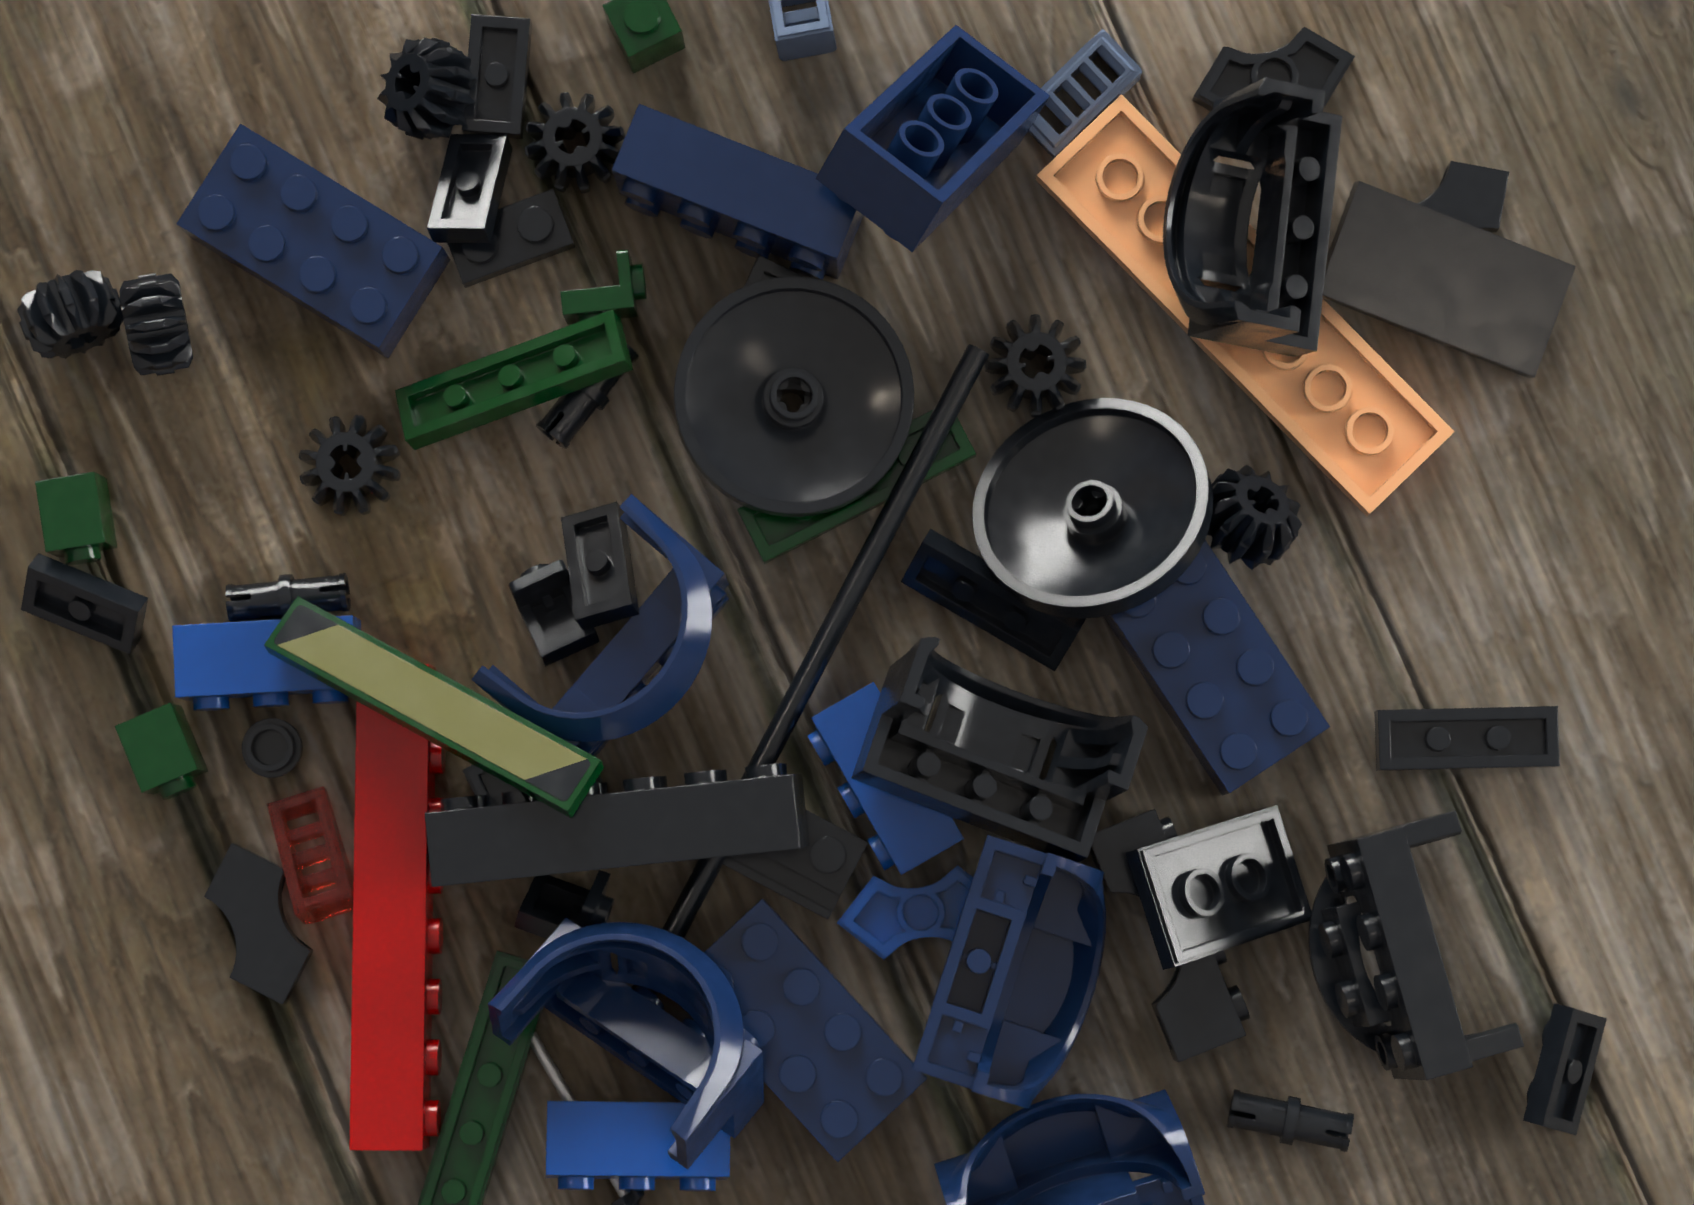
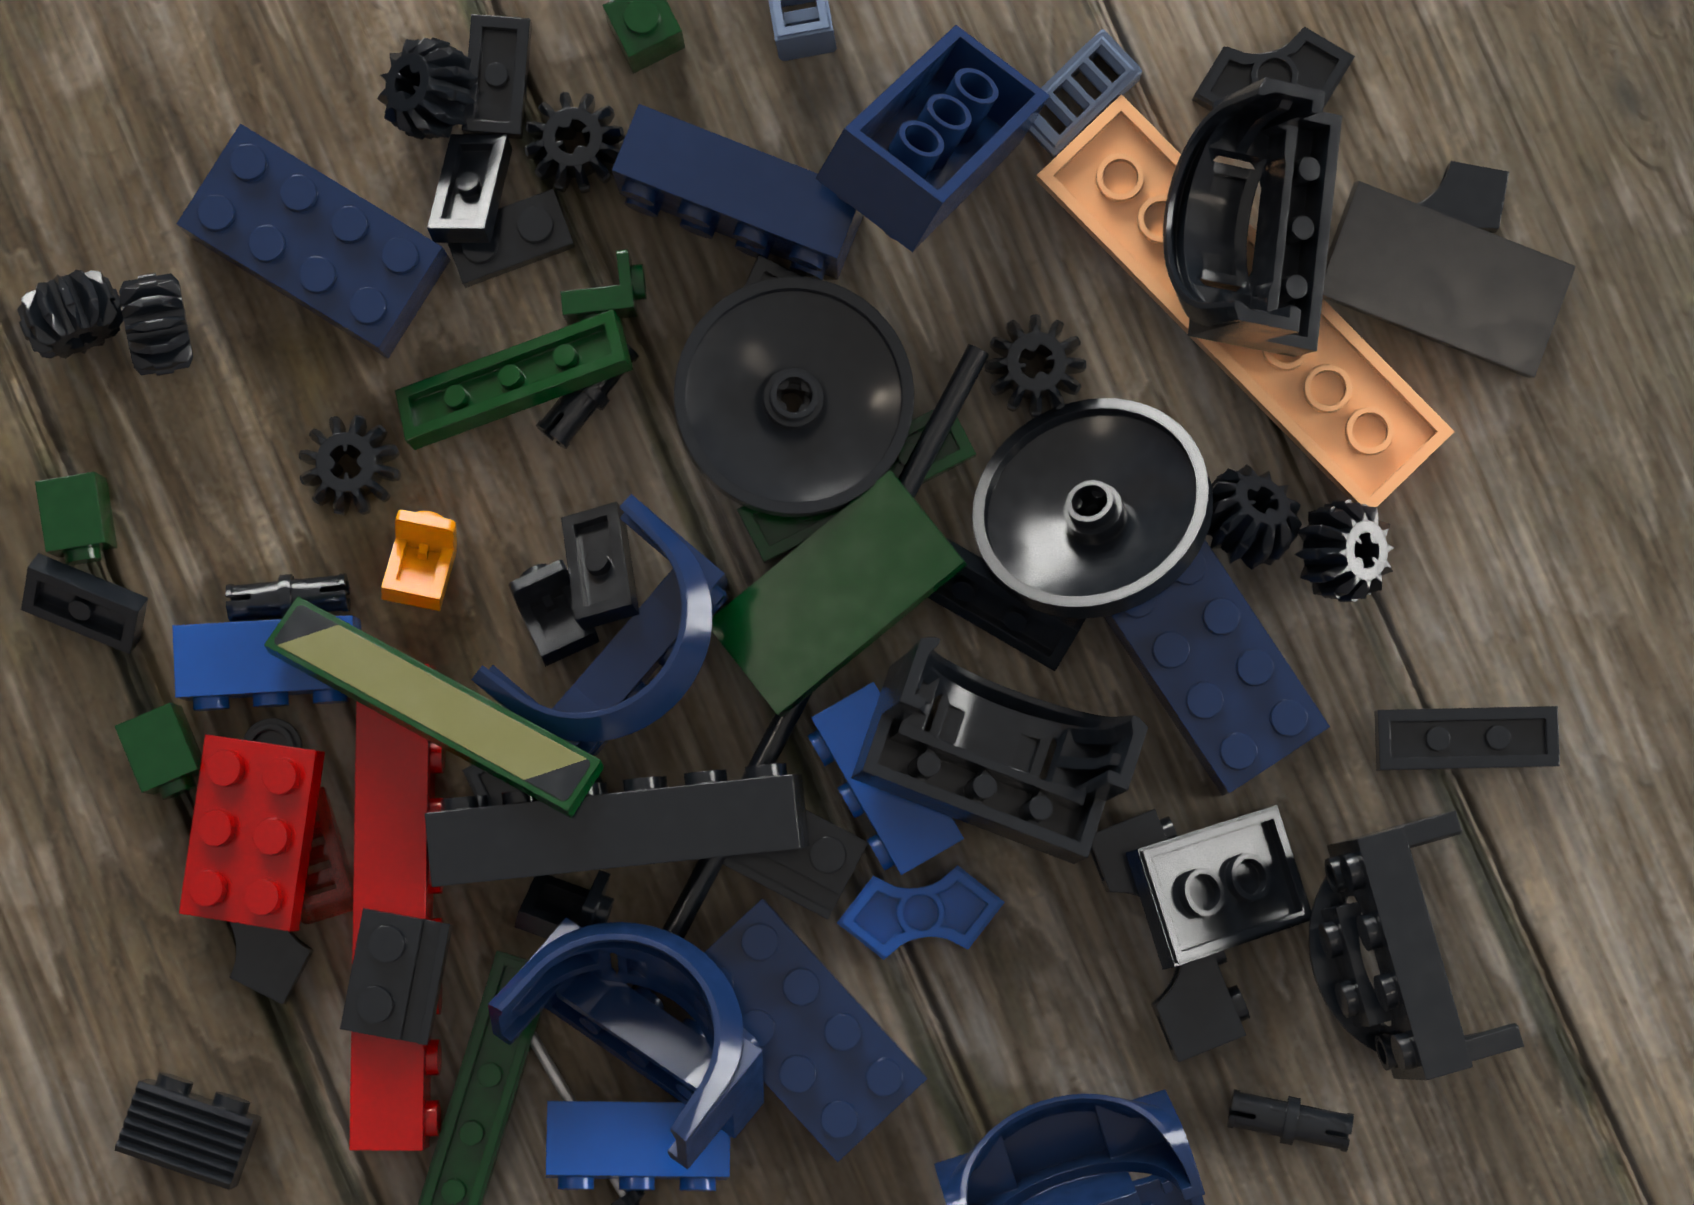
dark blue piece [912,835,1106,1108] -> none
black plate [1523,1003,1607,1135] -> none
none -> black brick [115,1072,262,1190]
none -> red plate [179,734,325,932]
none -> black plate [340,908,453,1045]
none -> light orange bracket [381,510,457,611]
none -> dark green tile [712,470,968,717]
none -> black gear [1294,500,1395,602]

